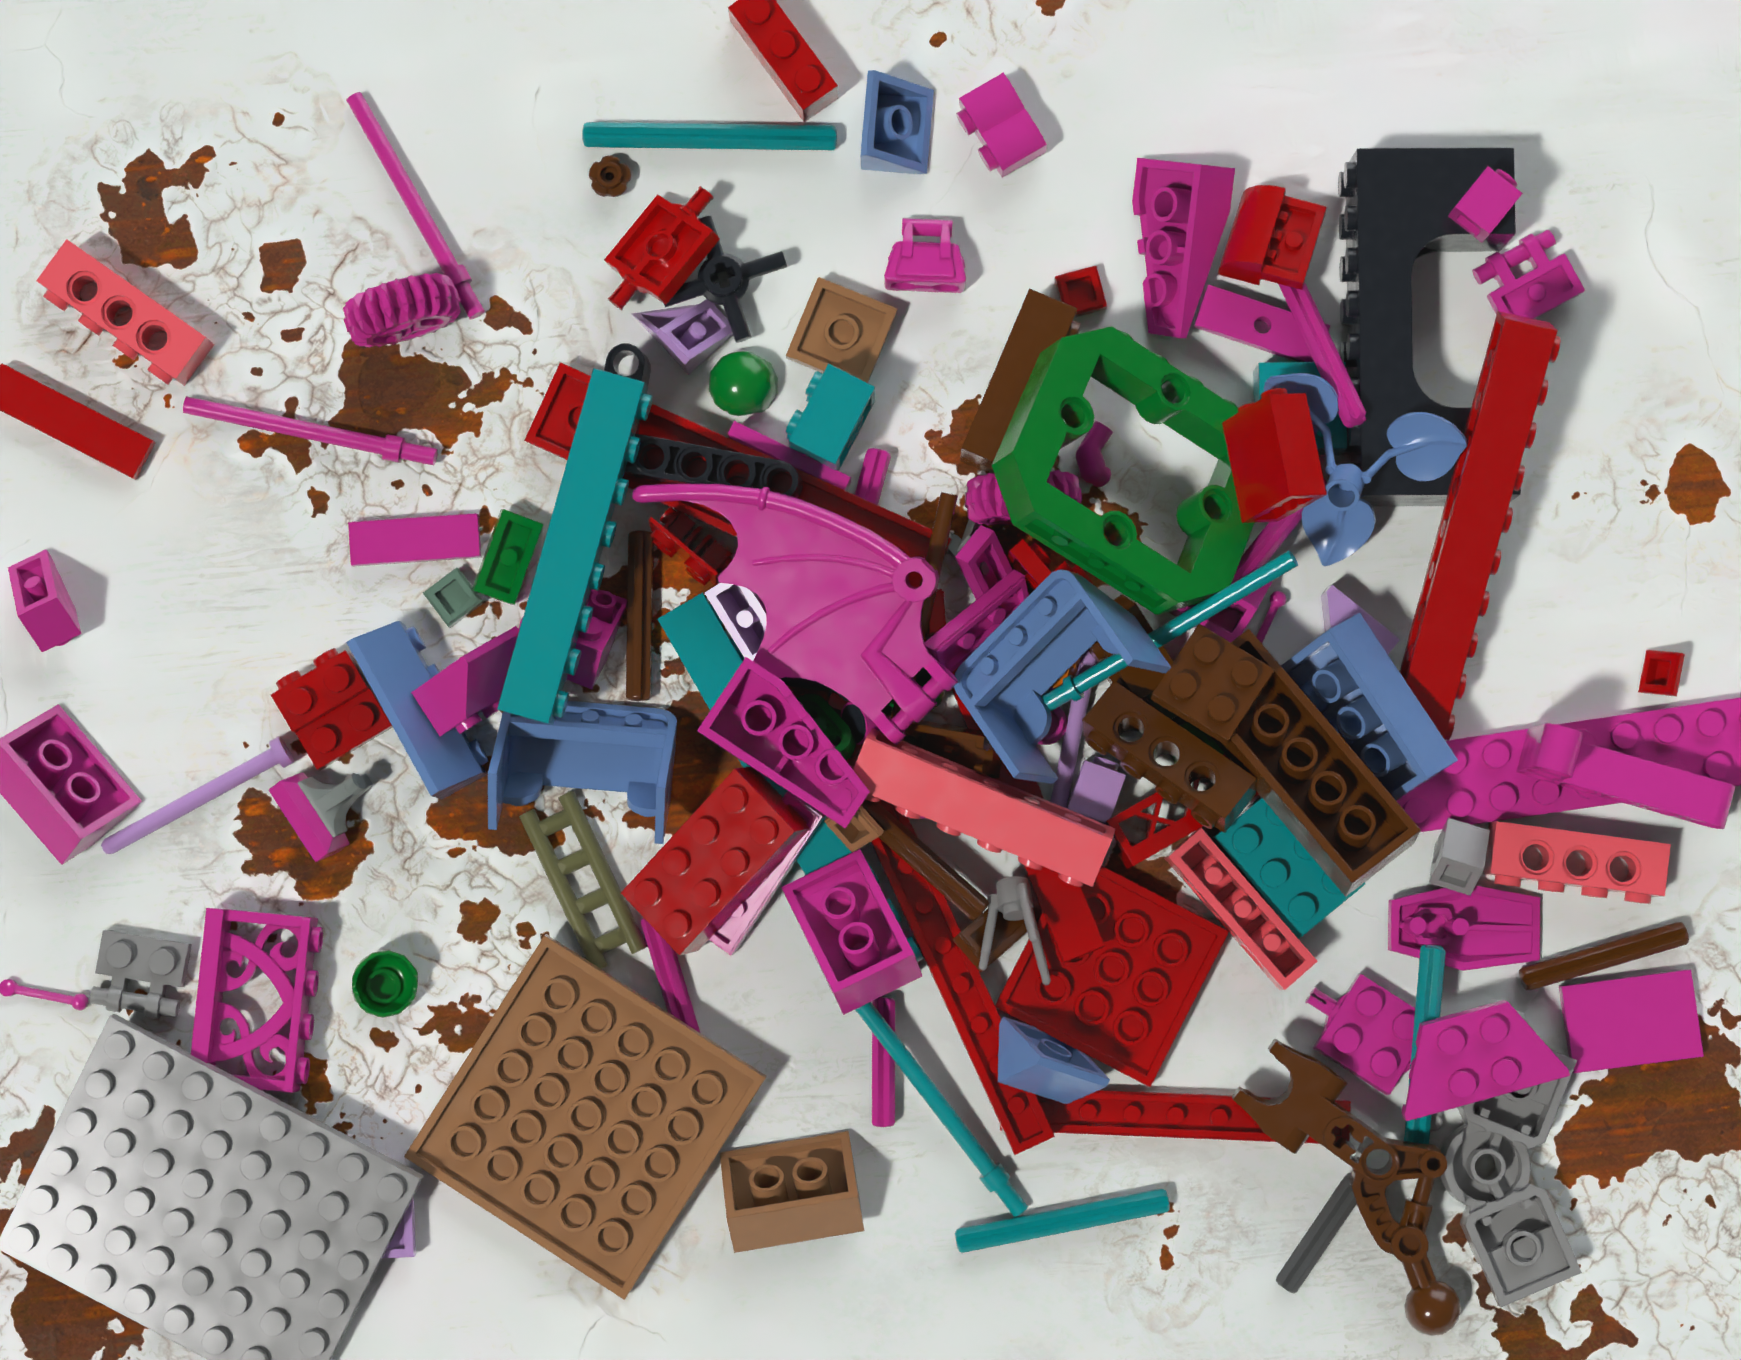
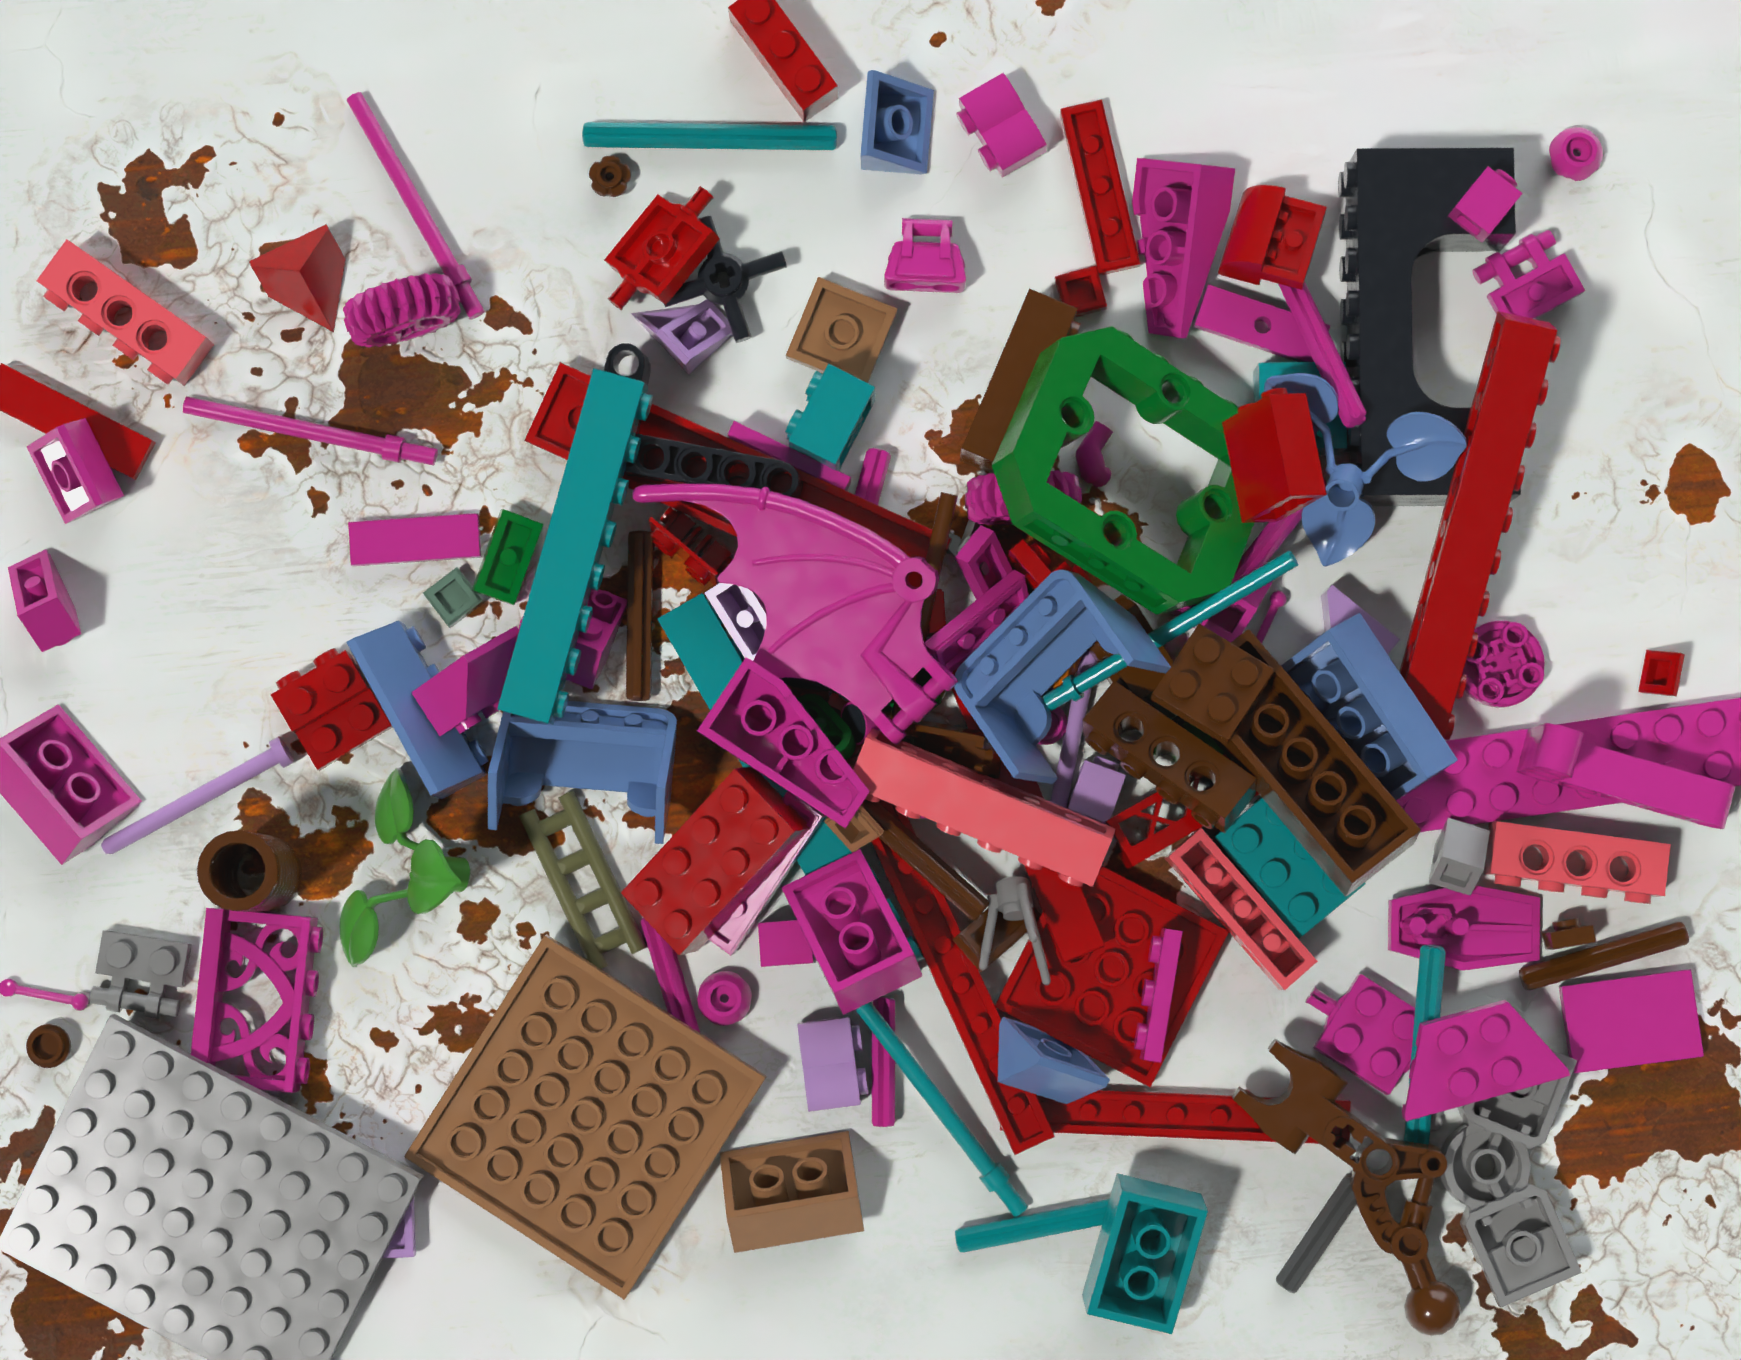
piece [268,772,373,862] -> none
green hair [352,950,418,1018] -> none
green hair [708,351,778,416] -> none
none -> reddish brown plate [26,1024,71,1068]
none -> dark pink slope [27,418,124,524]
none -> reddish brown piece [197,830,302,913]
none -> red slope [249,224,346,332]
none -> bright green plant [339,768,470,967]
none -> dark pink plate [697,971,752,1026]
none -> dark pink brick [758,920,814,967]
none -> lavender brick [797,1016,868,1112]
none -> red tile [1060,100,1141,276]
none -> teal brick [1082,1173,1208,1334]
none -> dark pink plate [1134,928,1183,1063]
none -> dark pink tile [1463,621,1545,708]
none -> reddish brown plate [1542,918,1596,950]
none -> dark pink plate [1549,127,1603,181]

